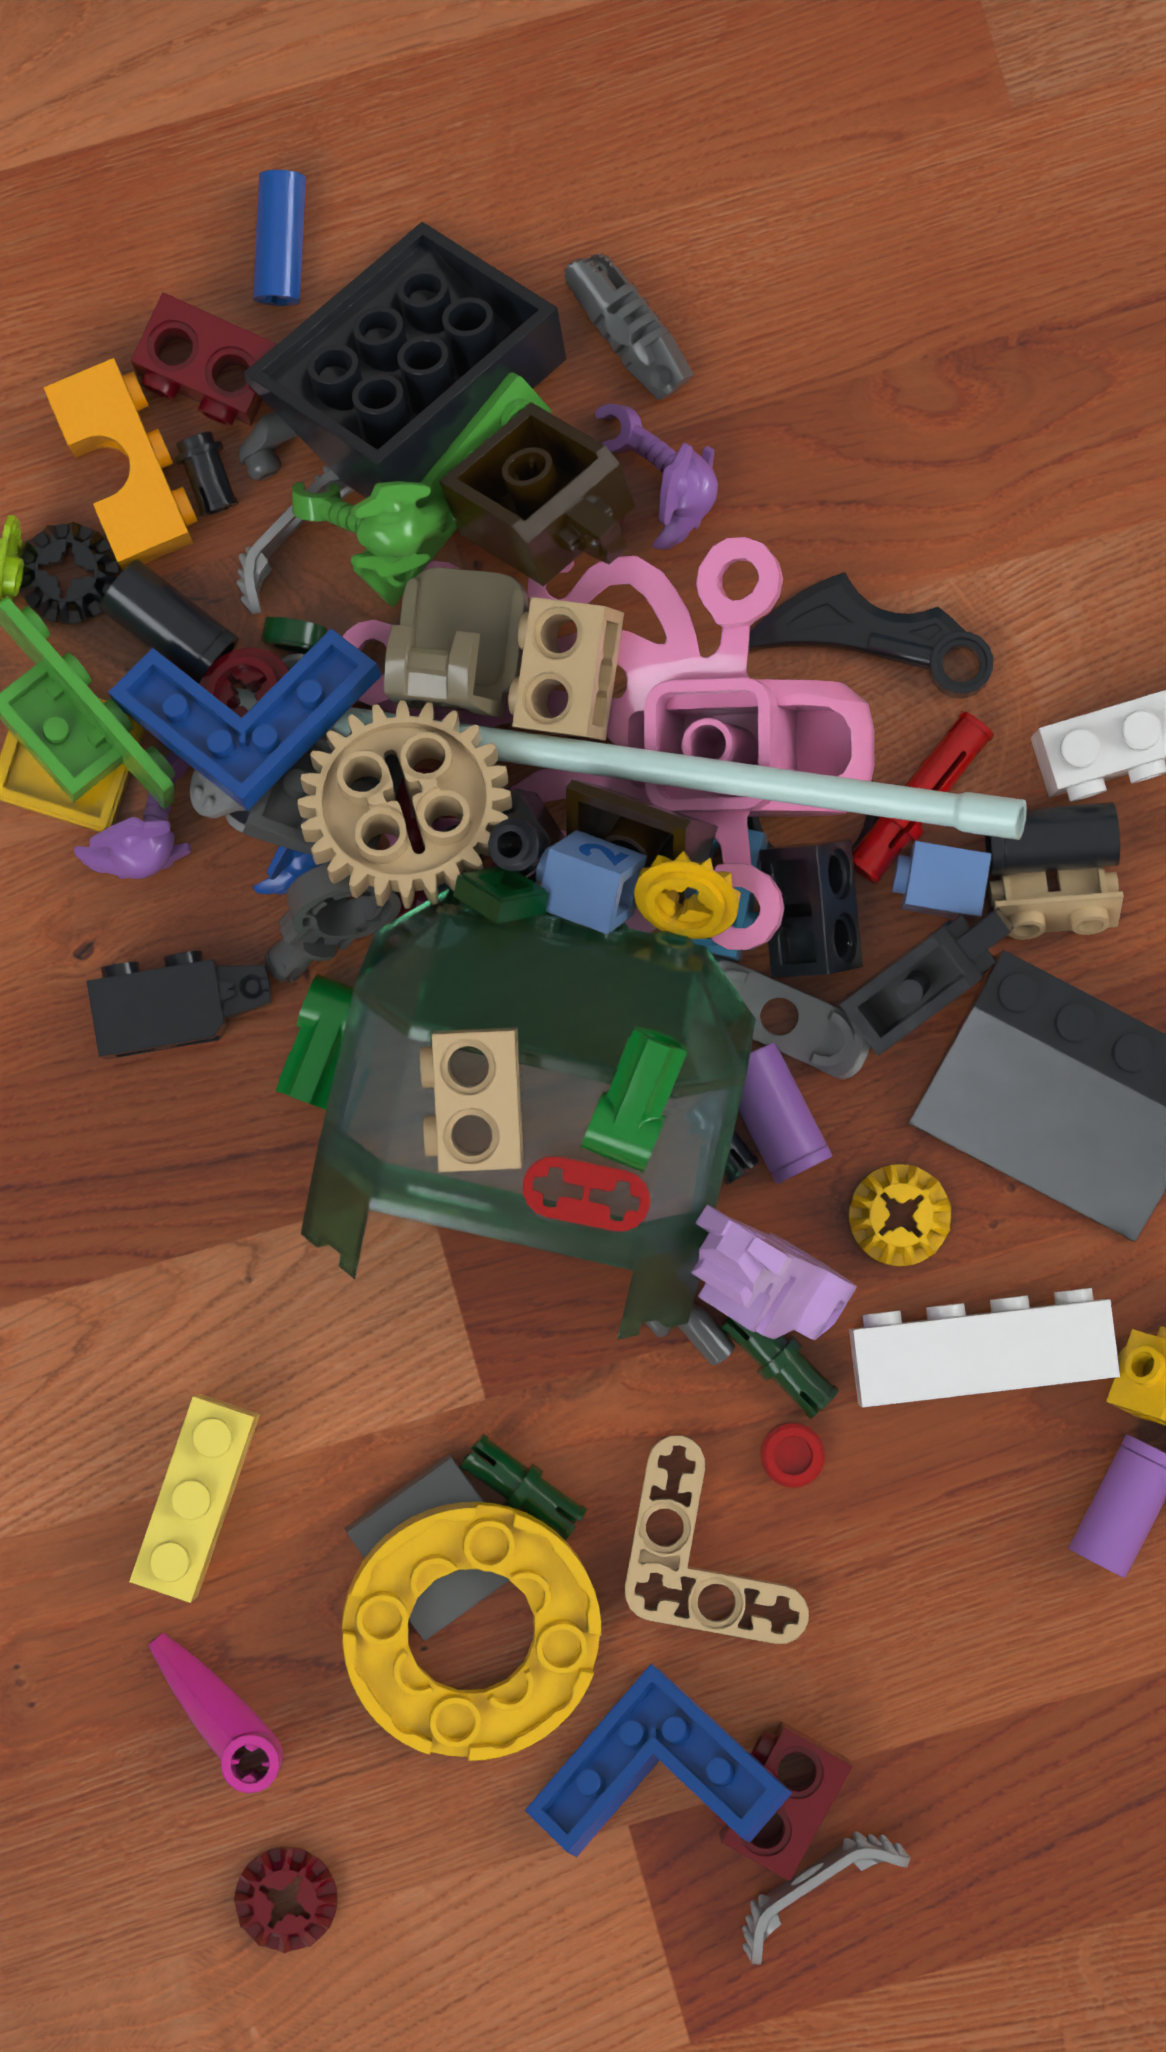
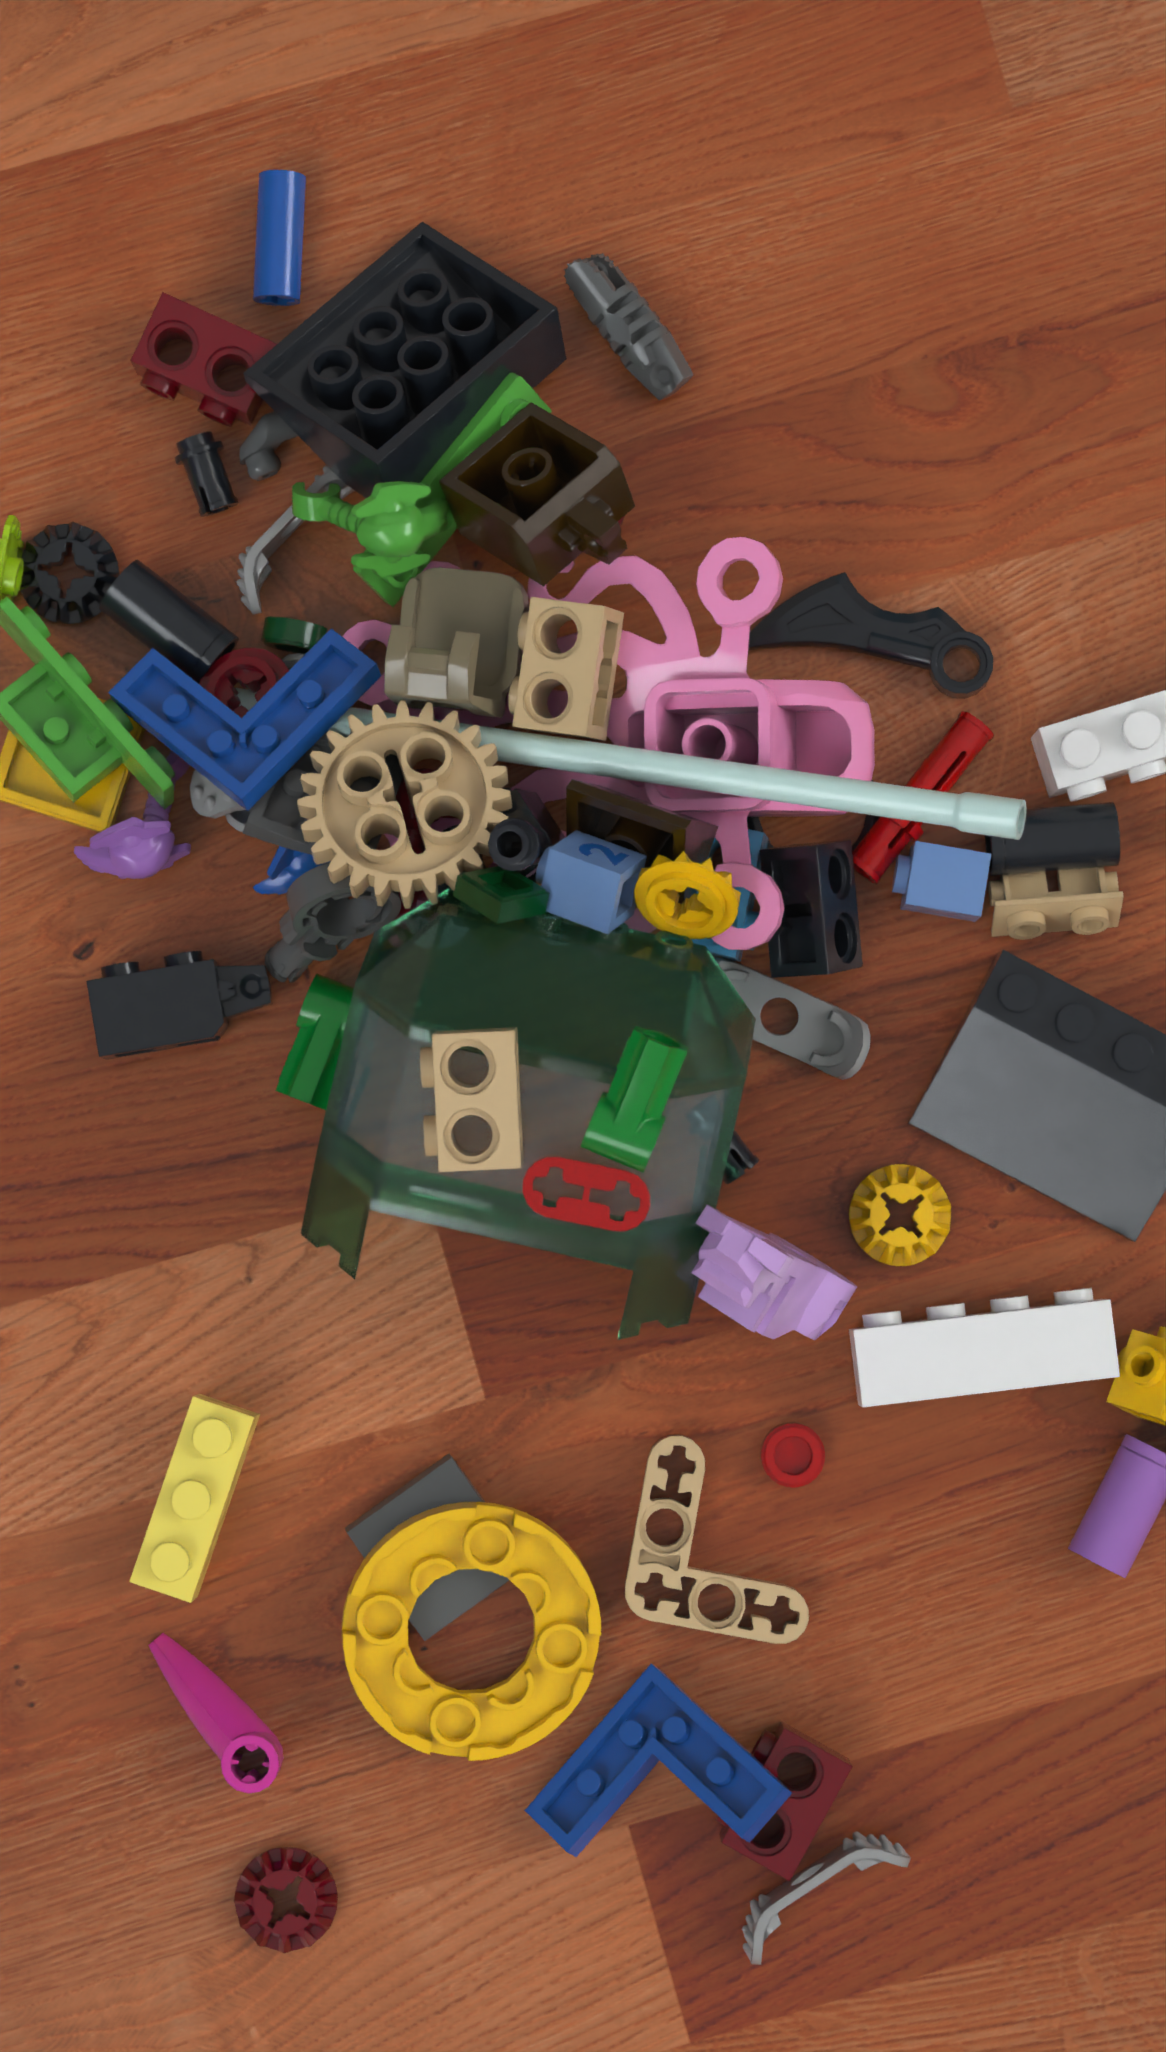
light orange arch [43,358,198,570] -> none
dark green pin [459,1433,587,1540] -> none
medium lavender piece [595,403,718,550] -> none
dark grey arm [641,1292,735,1366] -> none
medium lavender pin [718,1042,833,1185] -> none
dark green pin [720,1317,839,1419] -> none
black hinge [839,907,1014,1056] -> none

